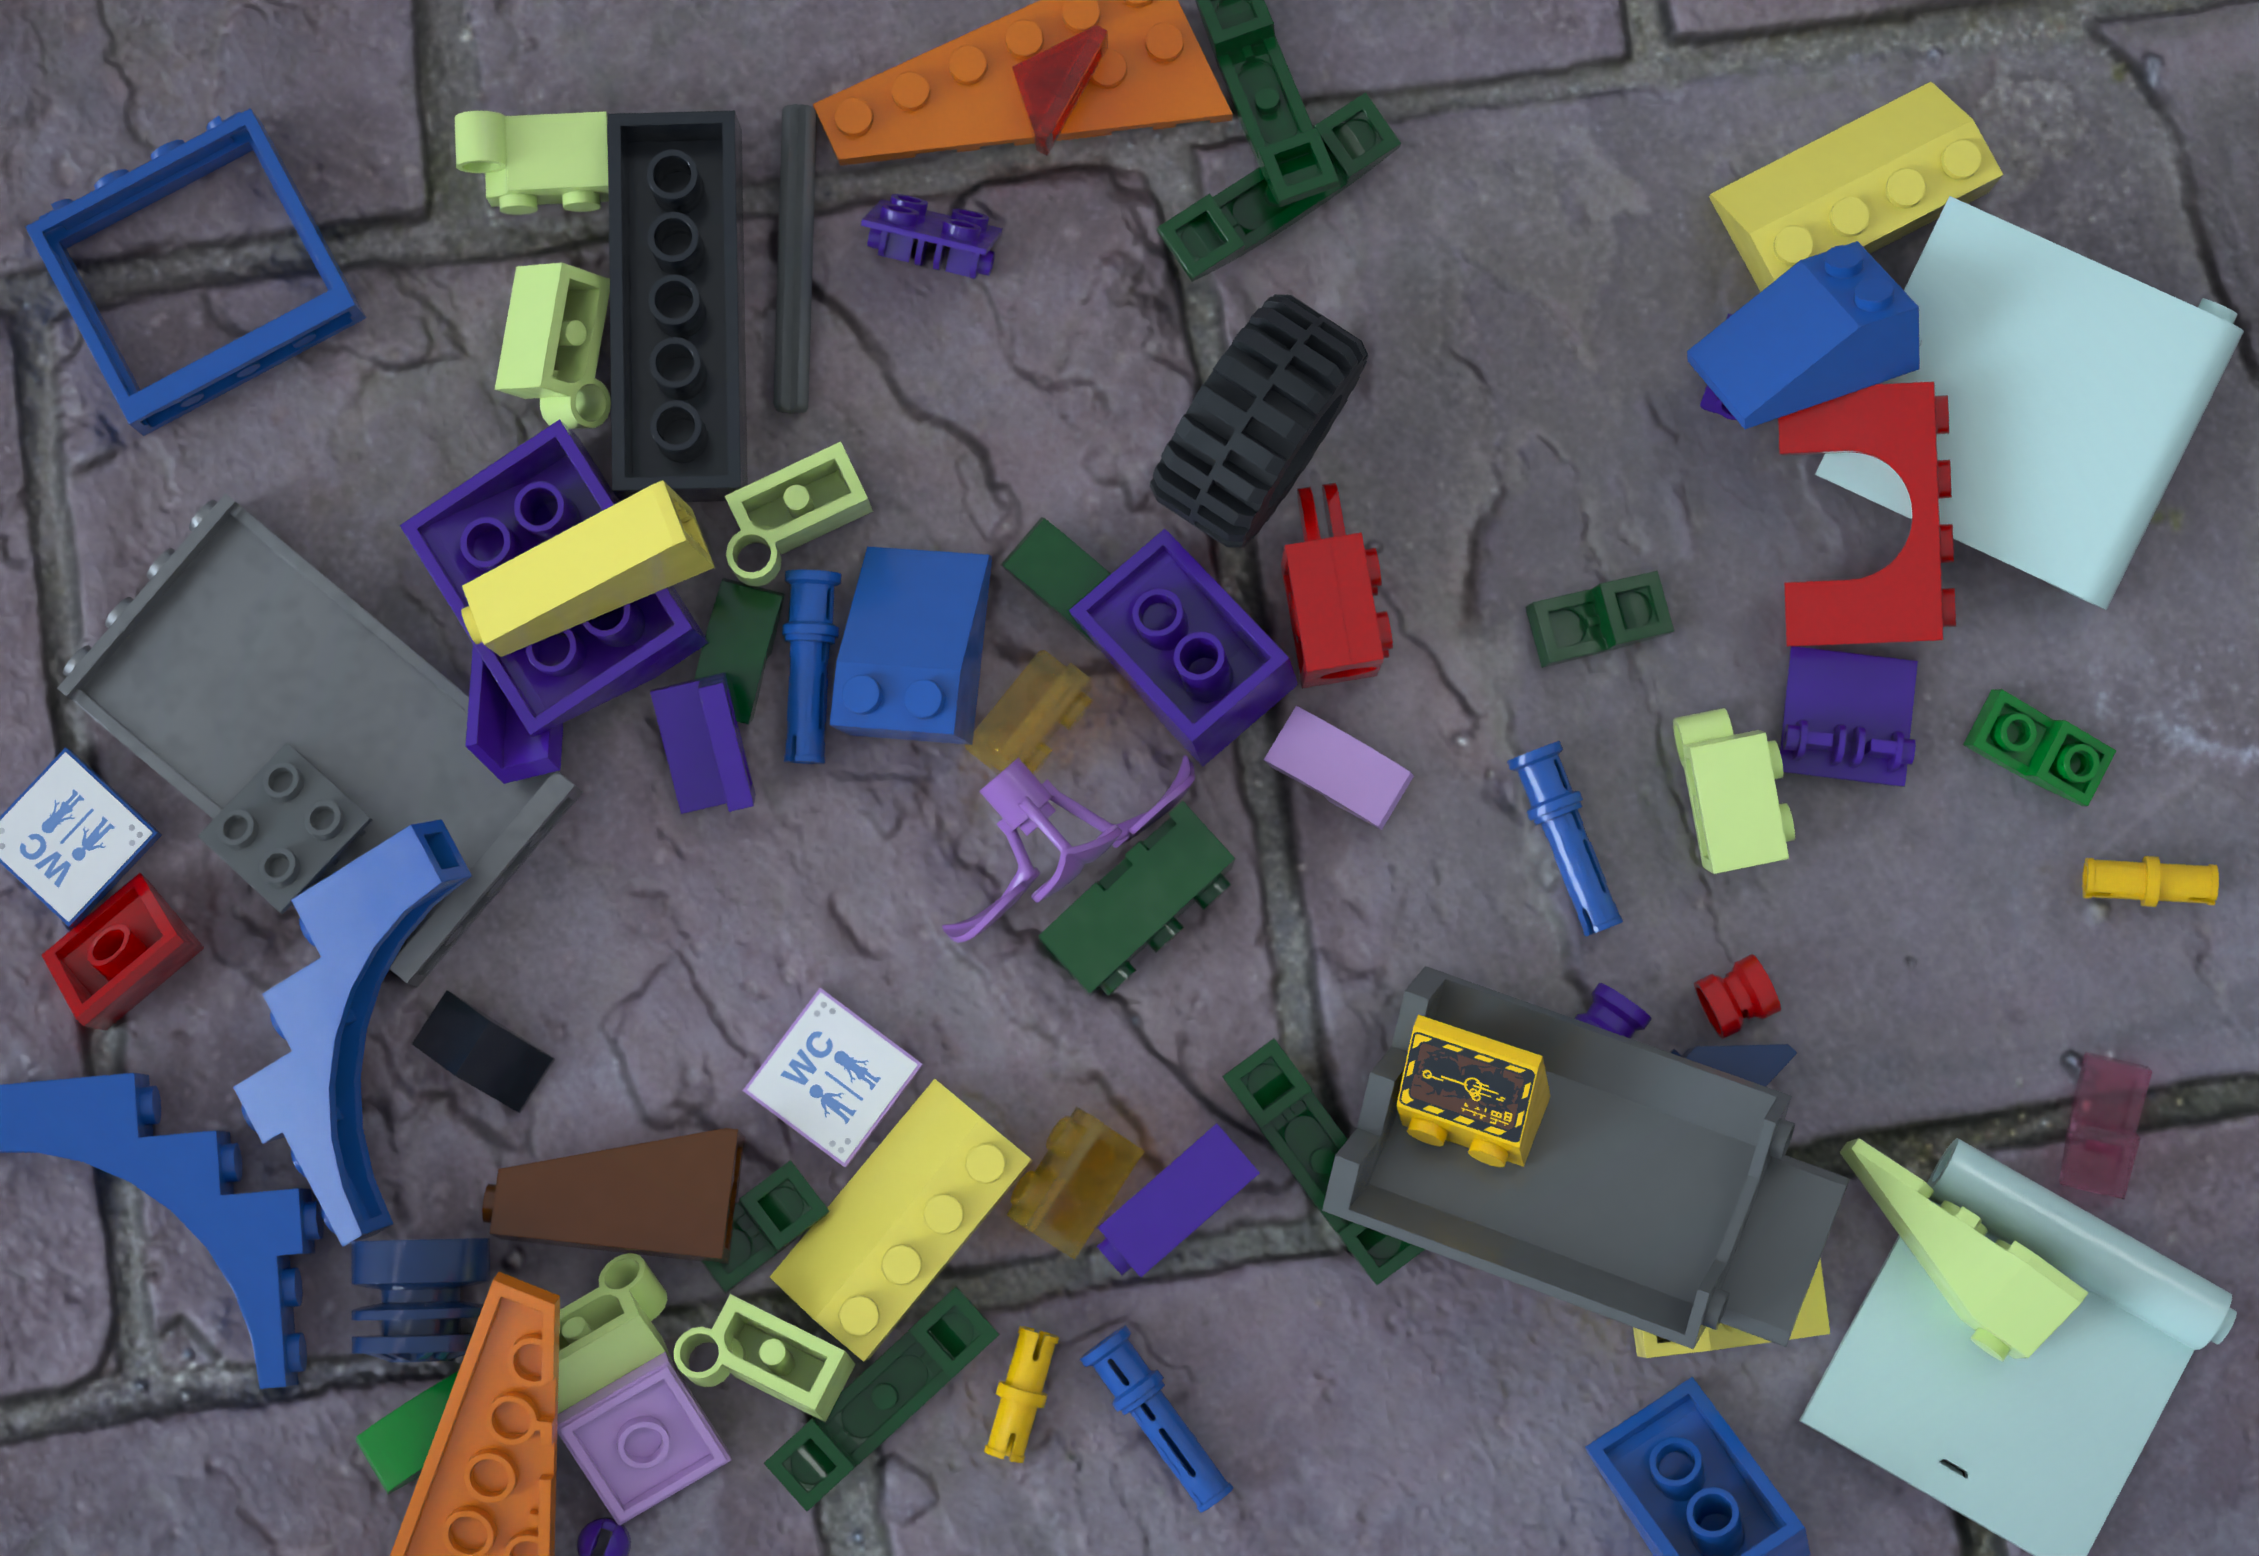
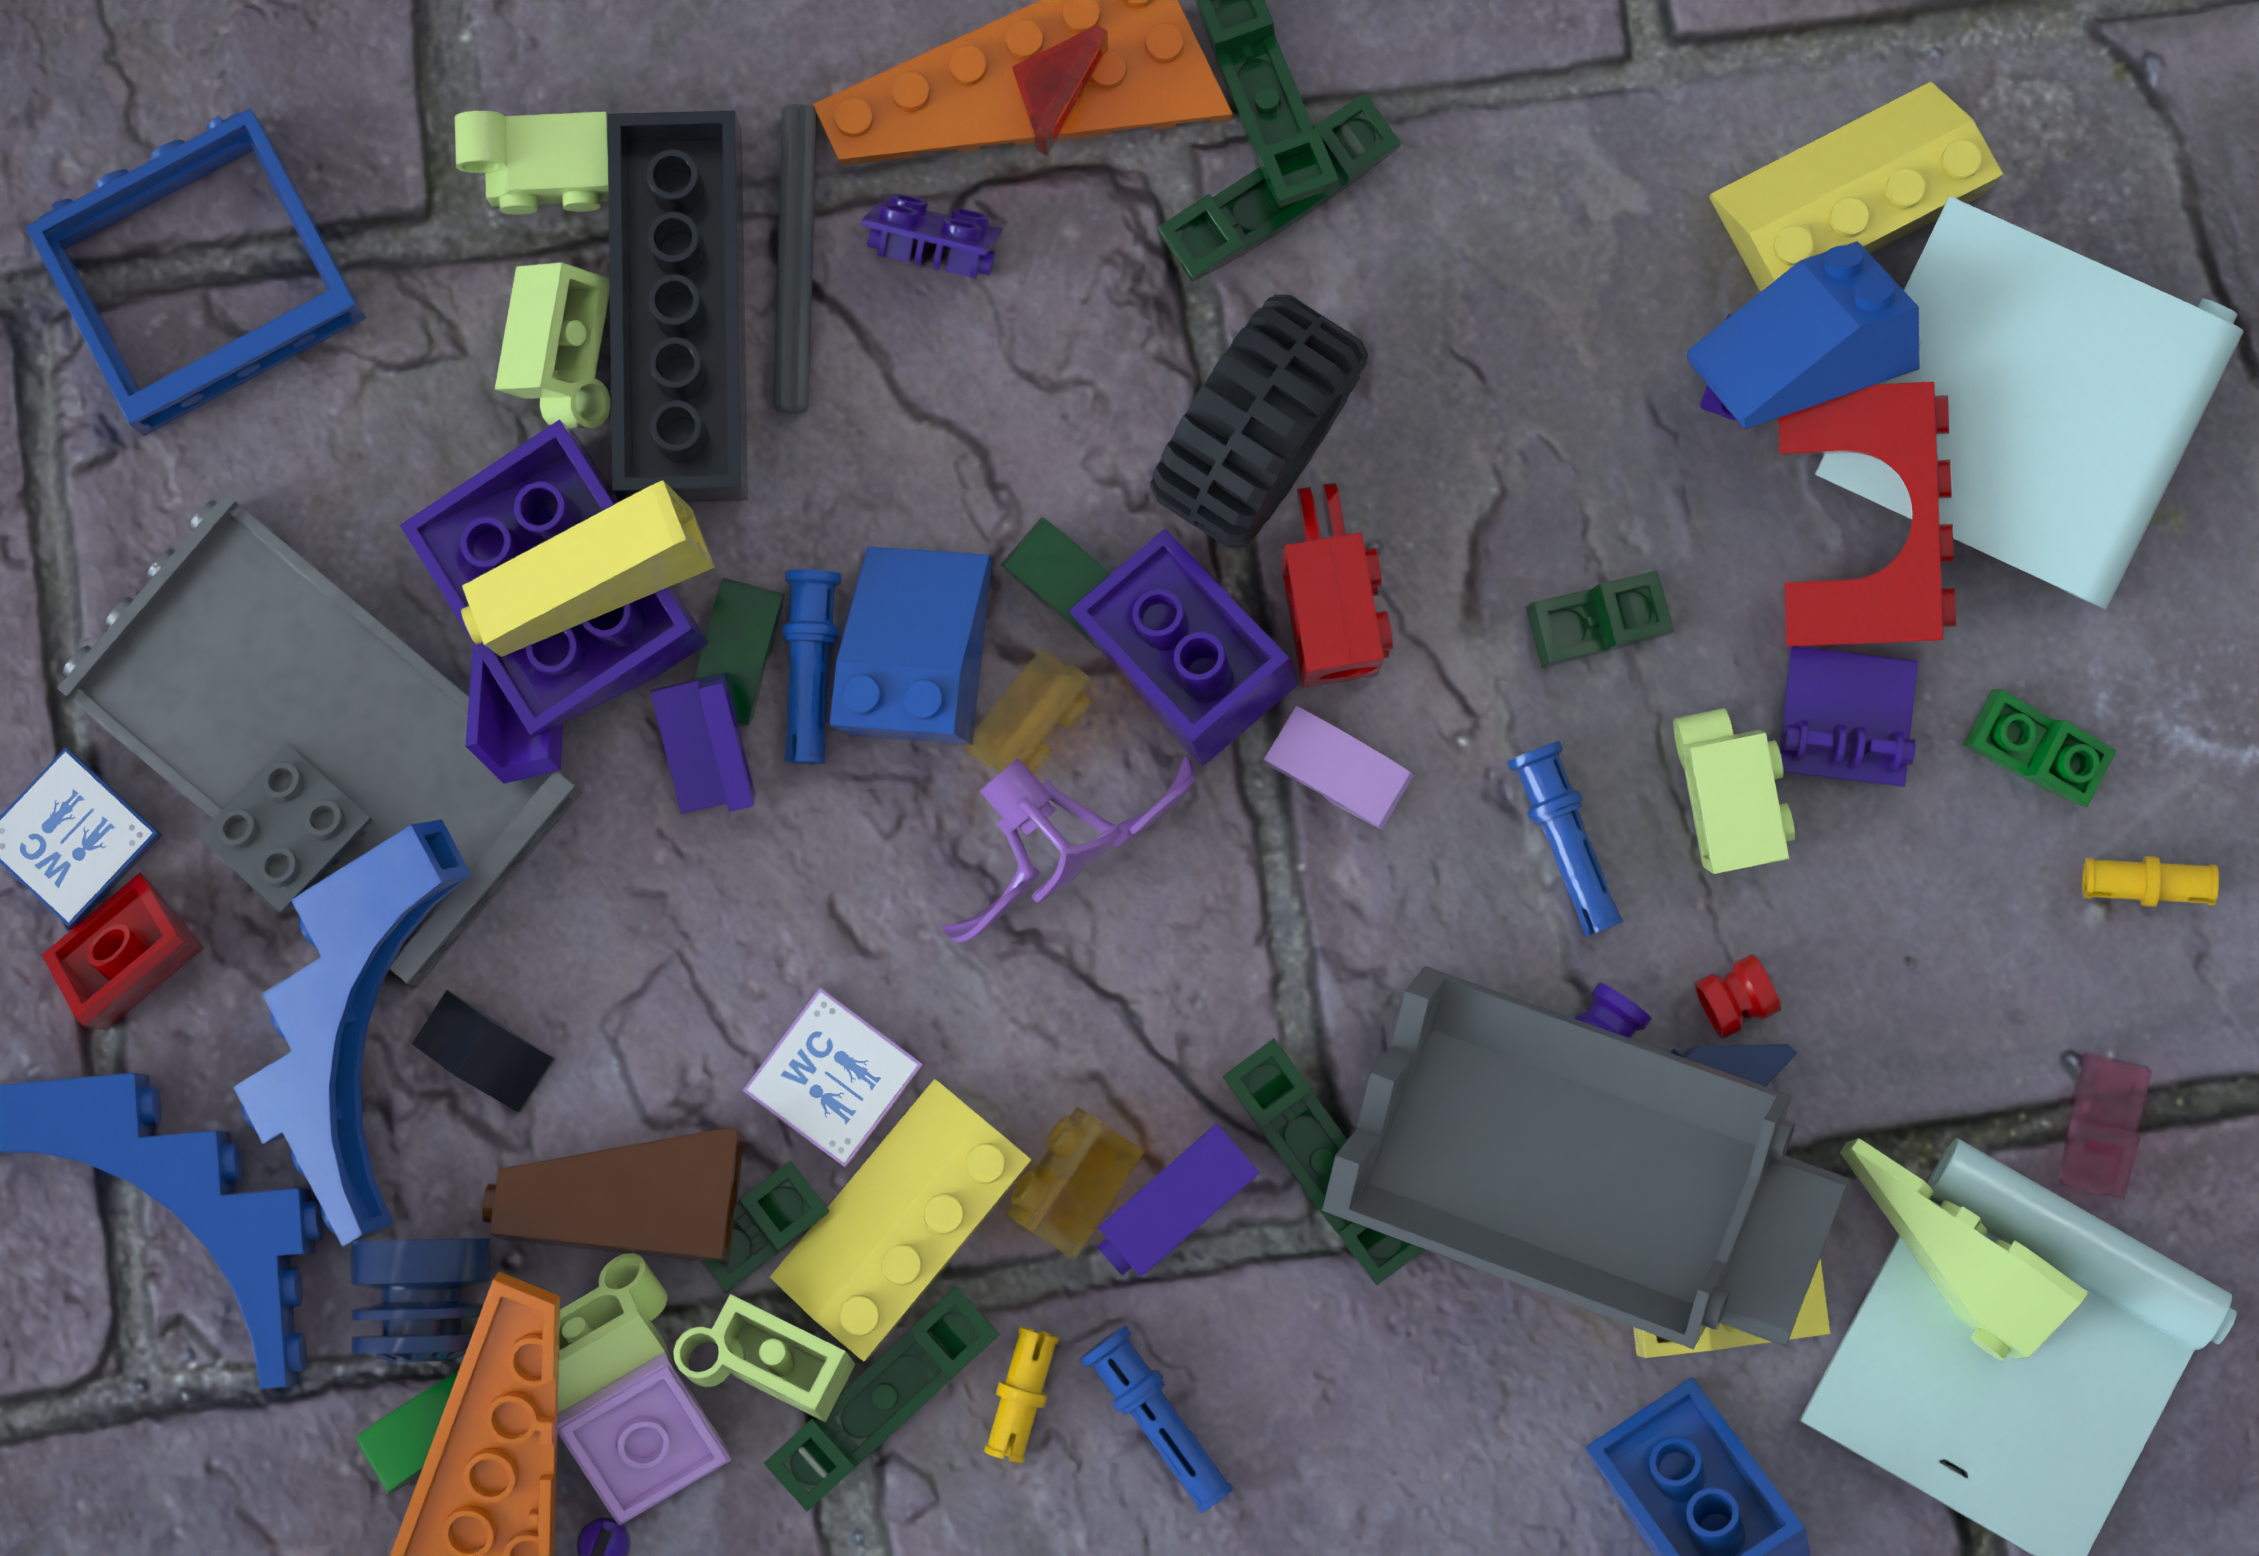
yellowish green hinge [725,441,873,587] -> none
dark green wedge [1038,801,1235,997] -> none
slope [1396,1015,1551,1167] -> none

